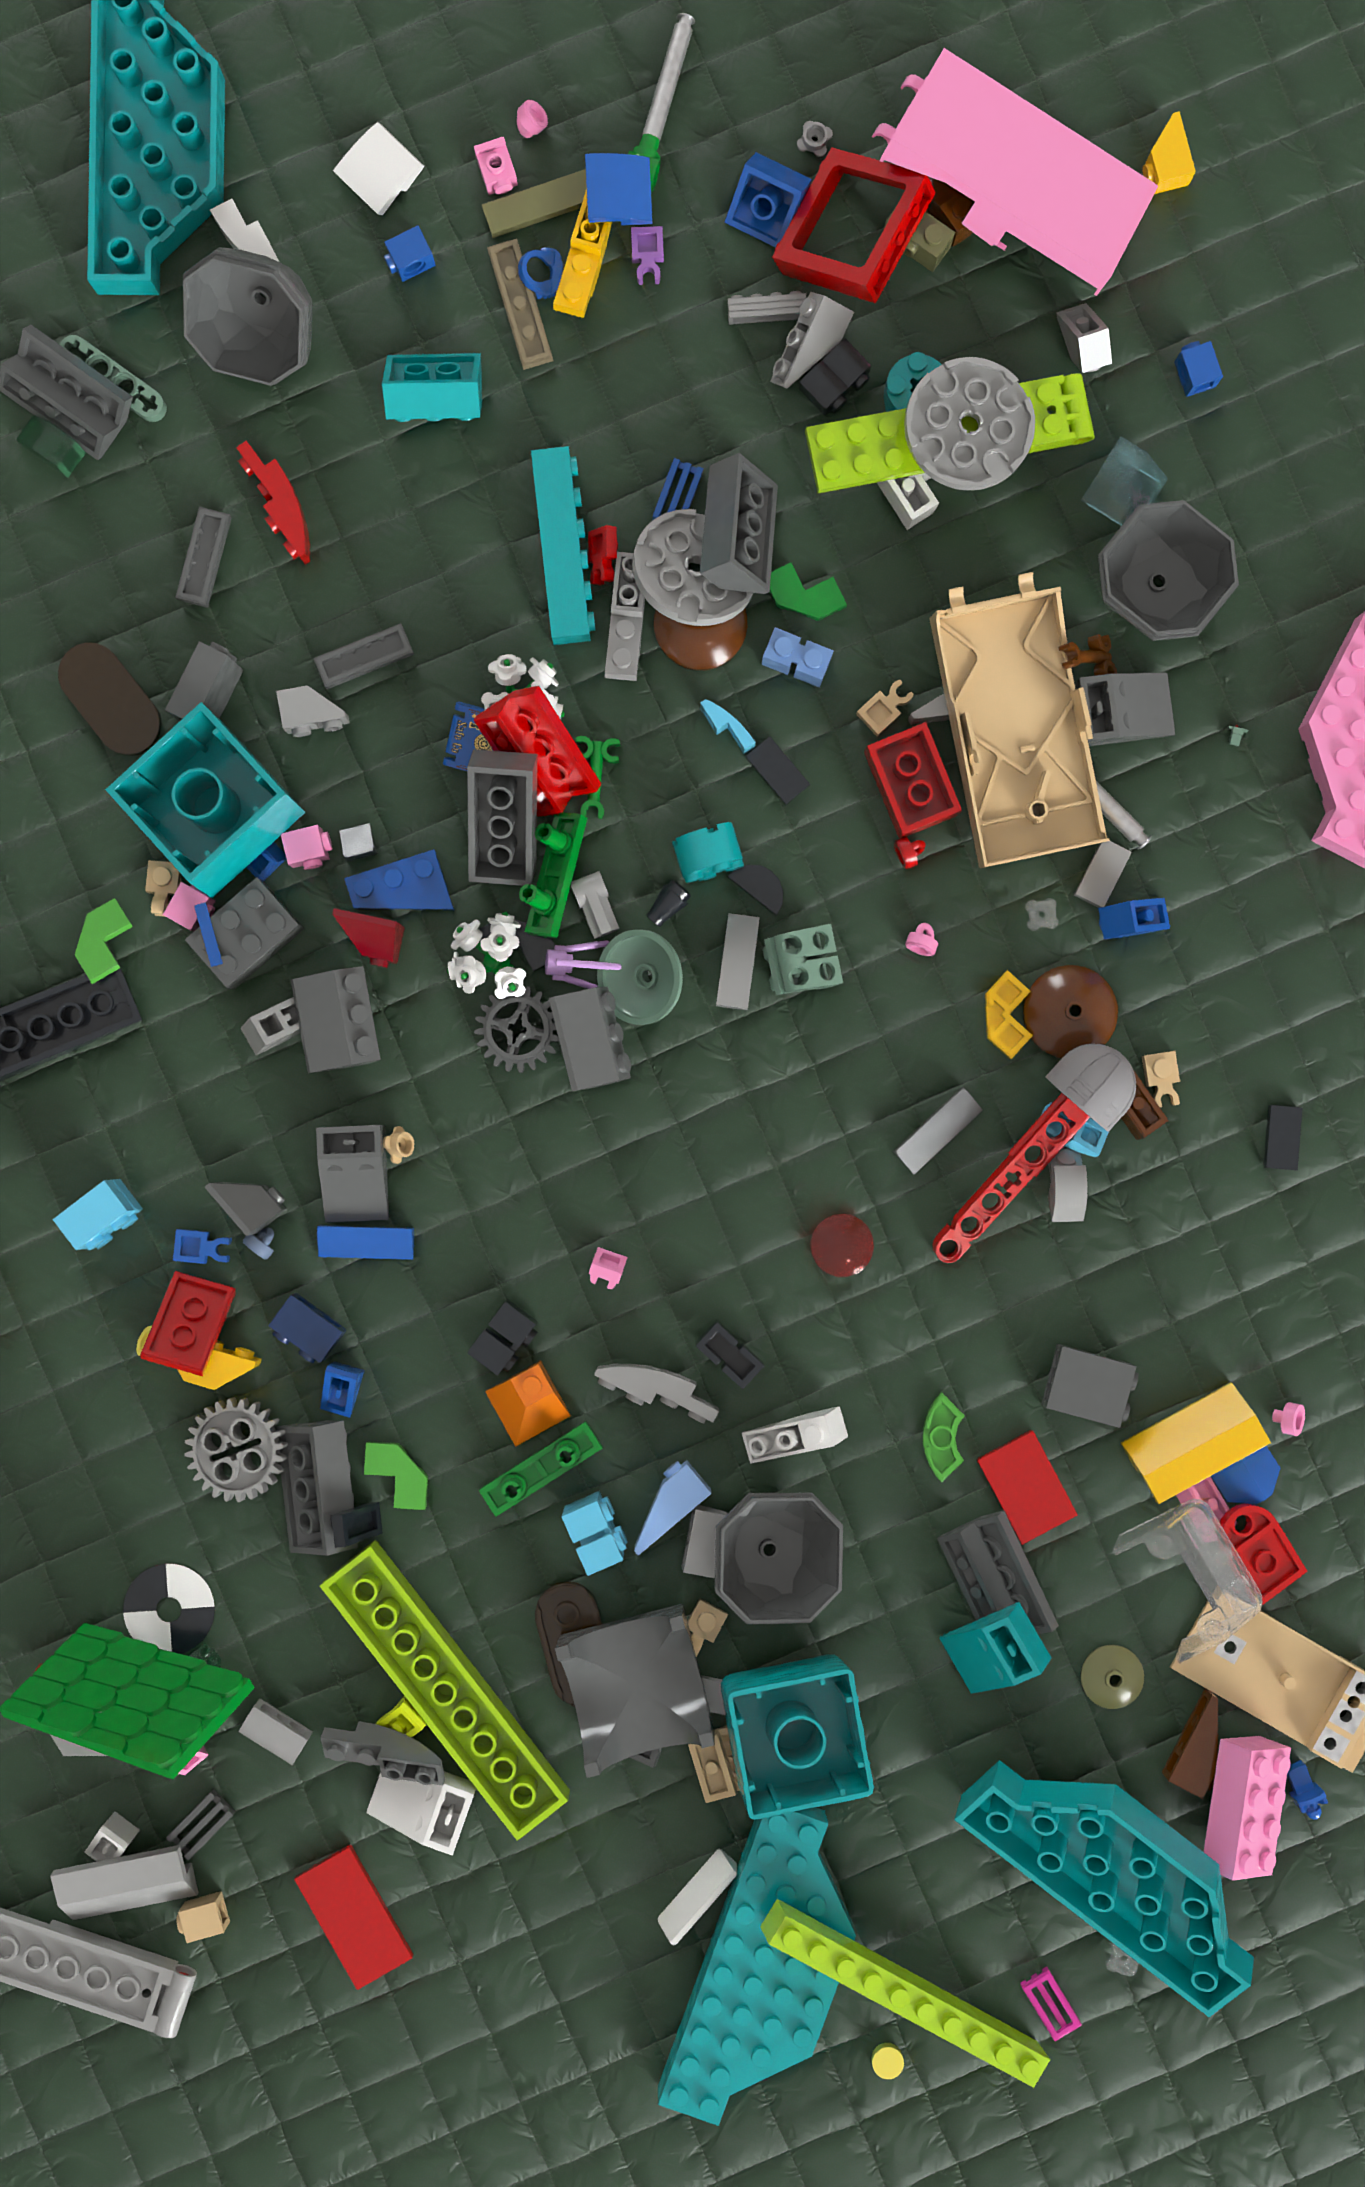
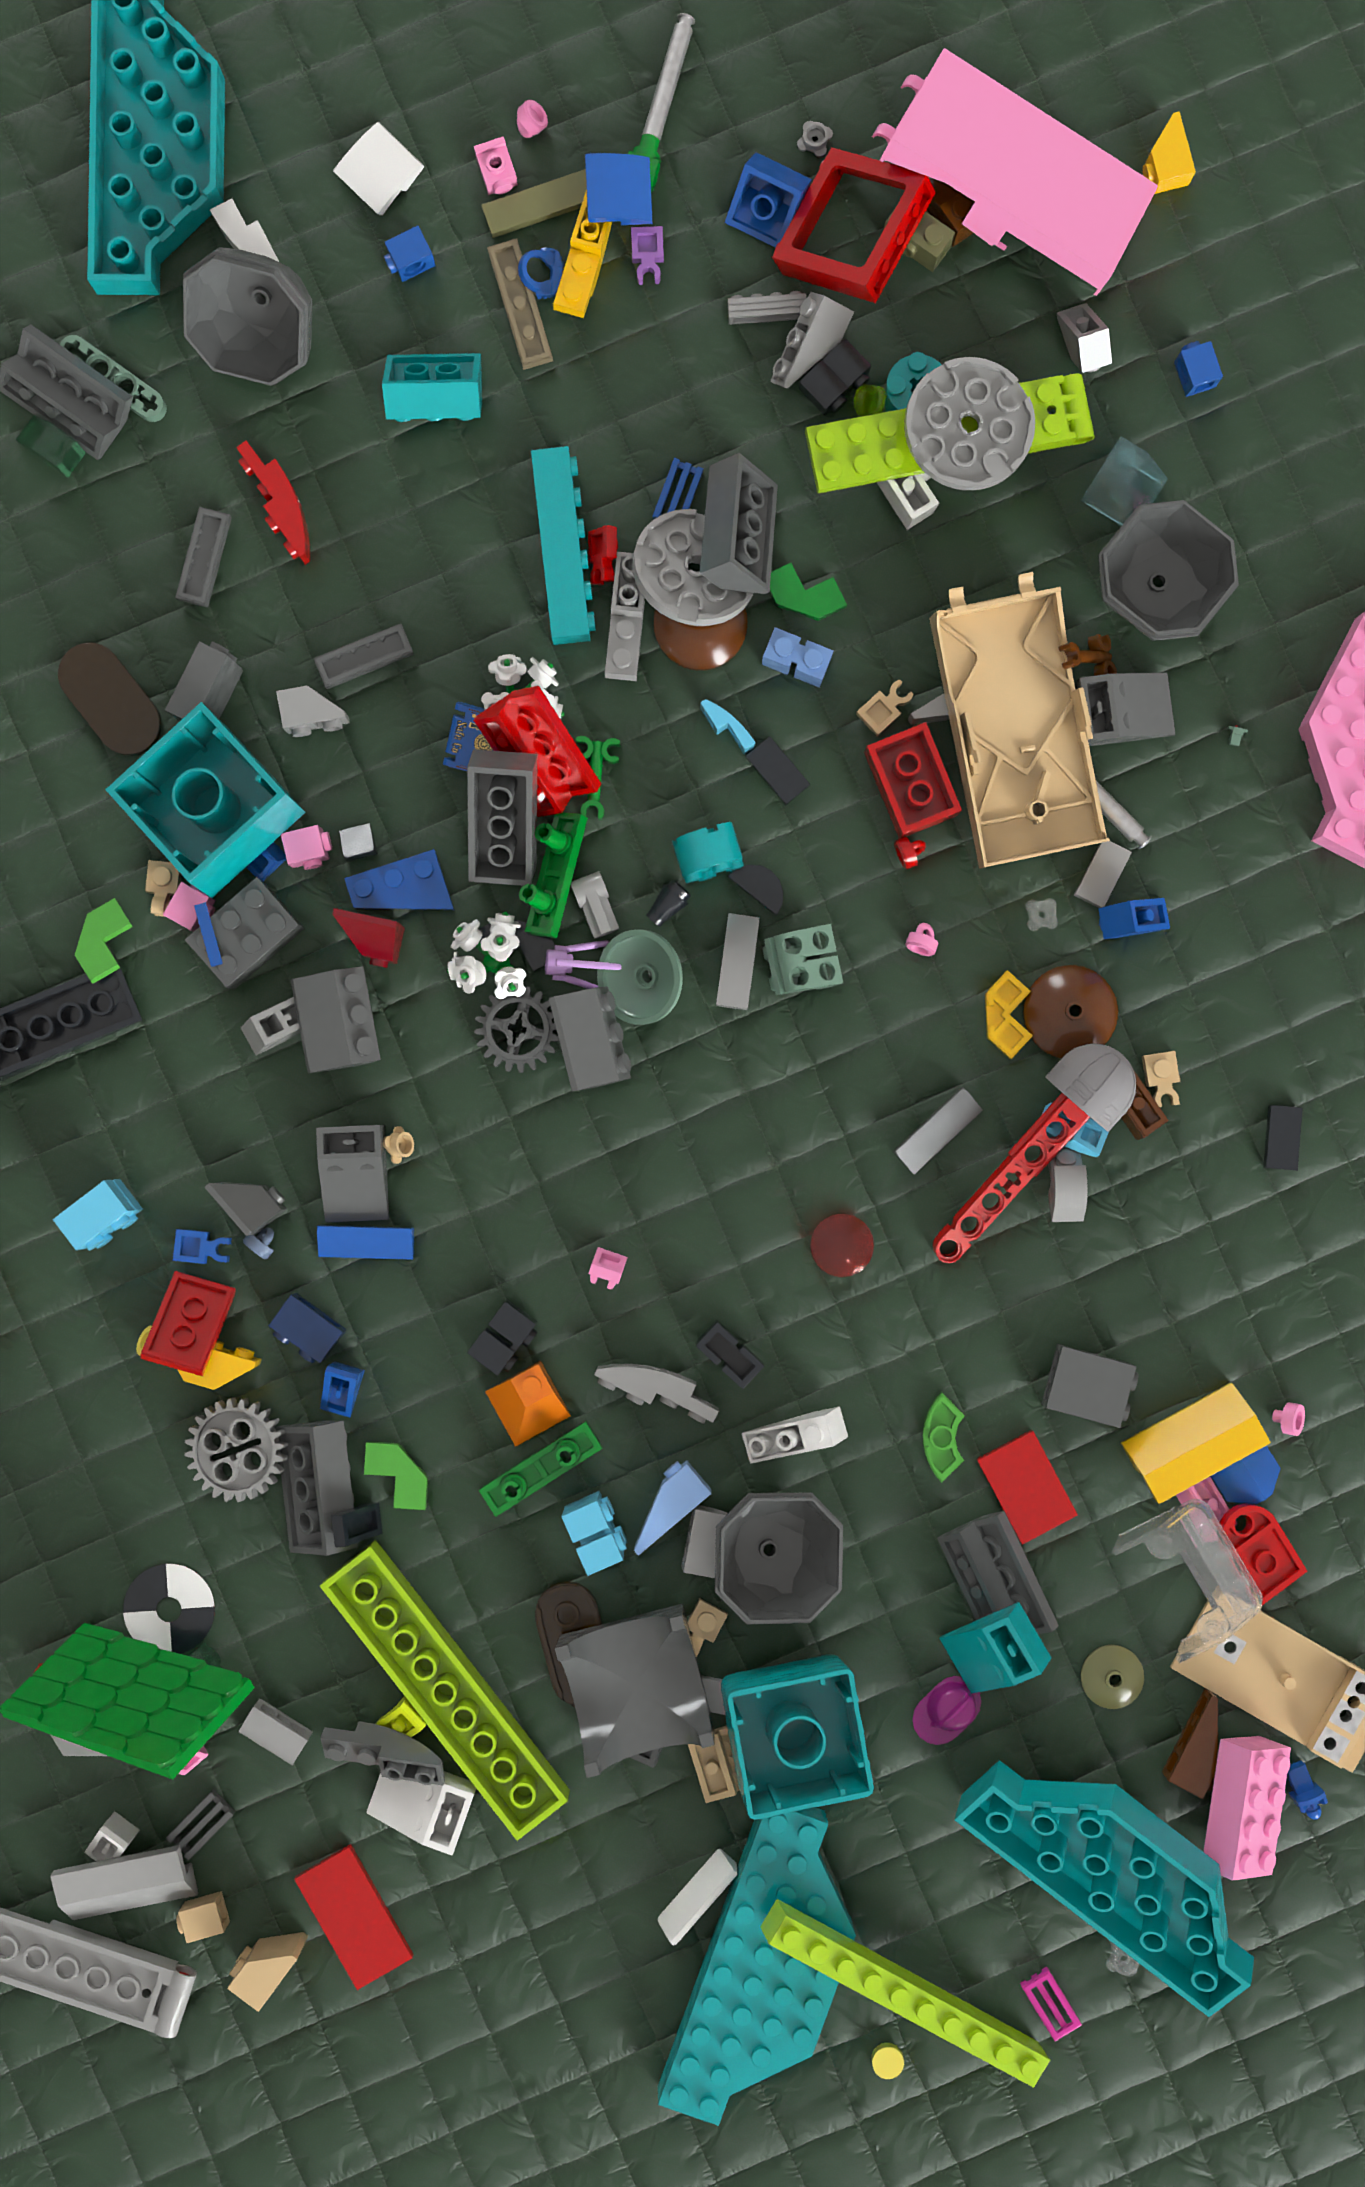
none -> tan slope [227,1932,308,2012]
none -> clear neon green tile [854,384,886,417]
none -> magenta piece [912,1676,981,1745]

